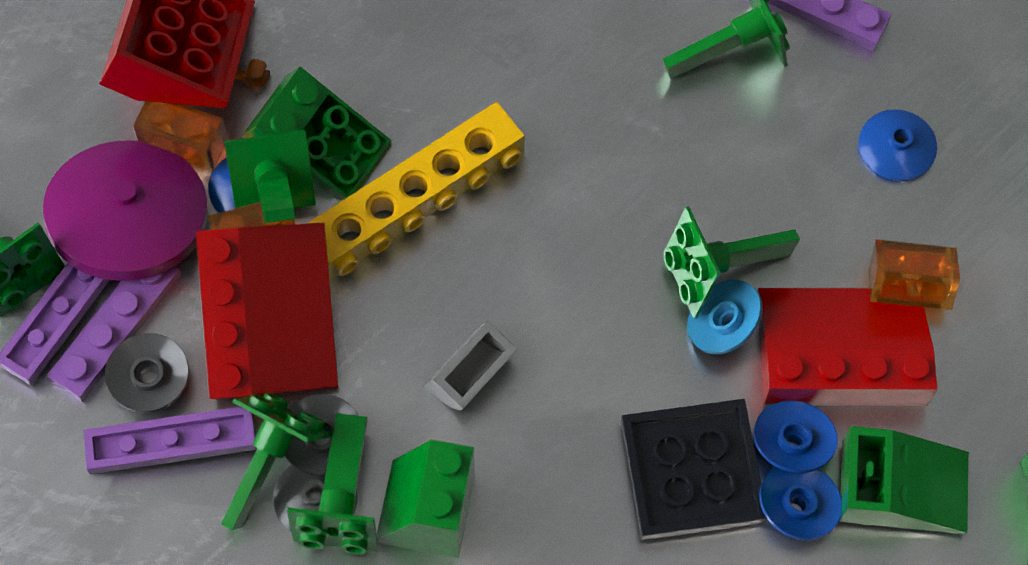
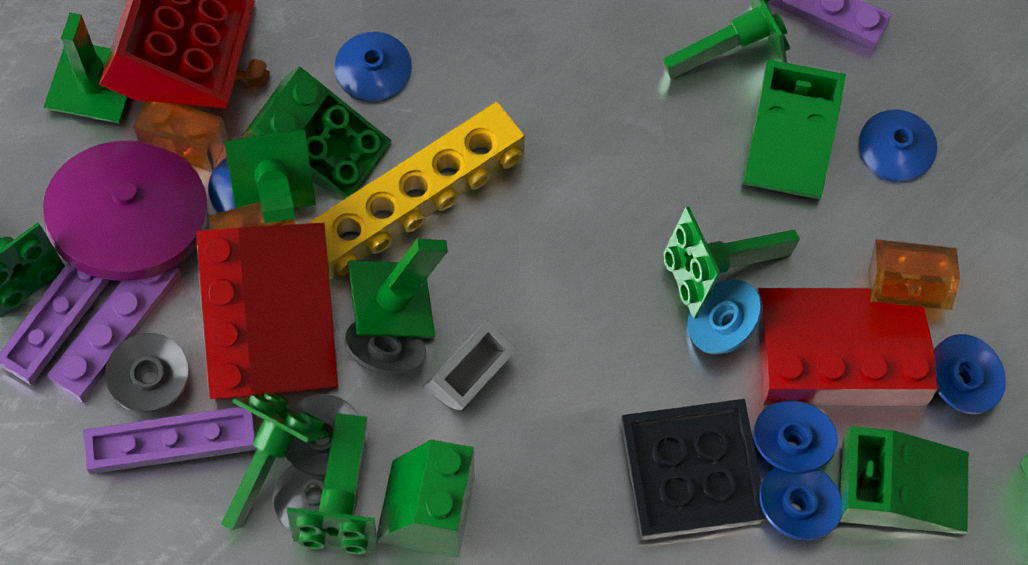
none -> green piece [44,13,128,124]
none -> blue dish [334,32,412,102]
none -> dark grey dish [344,322,426,375]
none -> green piece [348,238,448,338]
none -> green slope [743,59,846,200]
none -> blue dish [934,334,1006,414]

